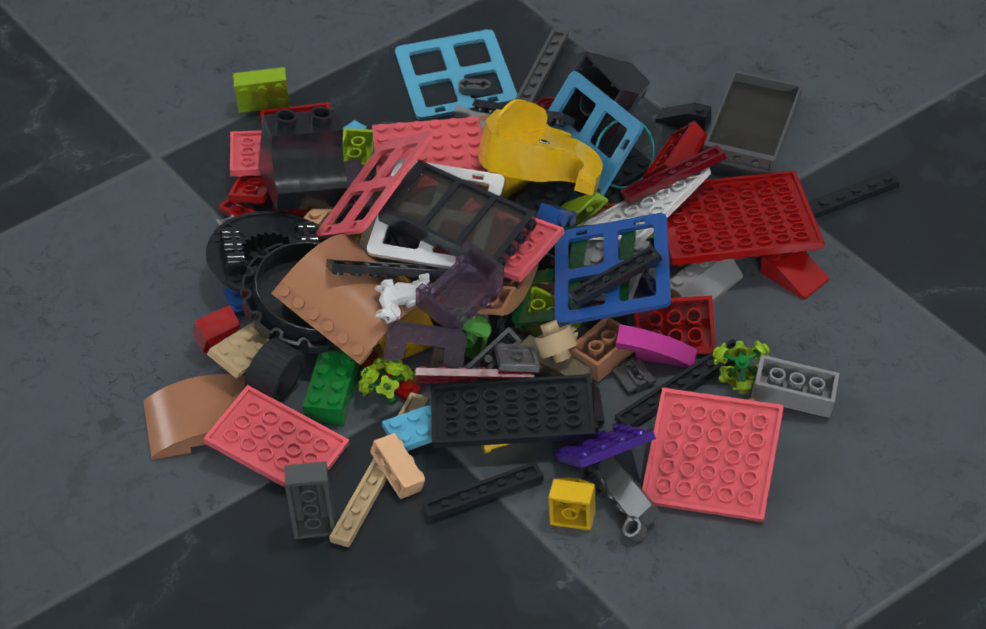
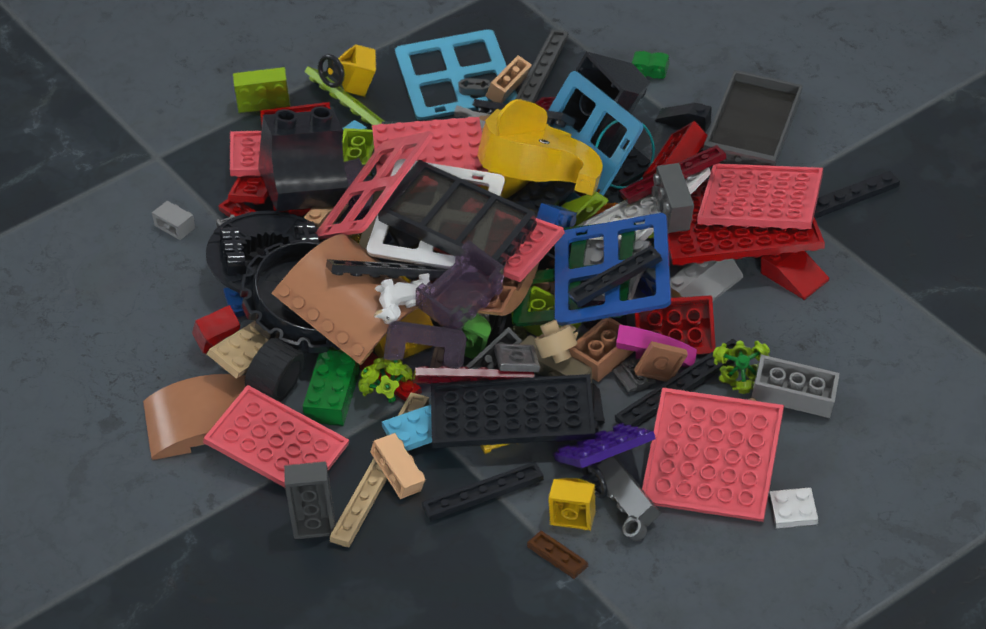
none -> light grey brick [152,201,195,240]
none -> lime plate [304,66,388,128]
none -> yellow piece [318,45,376,97]
none -> light nougat brick [486,55,532,103]
none -> reddish brown tile [527,530,588,579]
none -> green brick [632,51,669,79]
none -> nougat plate [634,341,688,382]
none -> dark grey brick [651,163,694,233]
none -> coral plate [697,164,823,230]
none -> white plate [770,487,818,528]

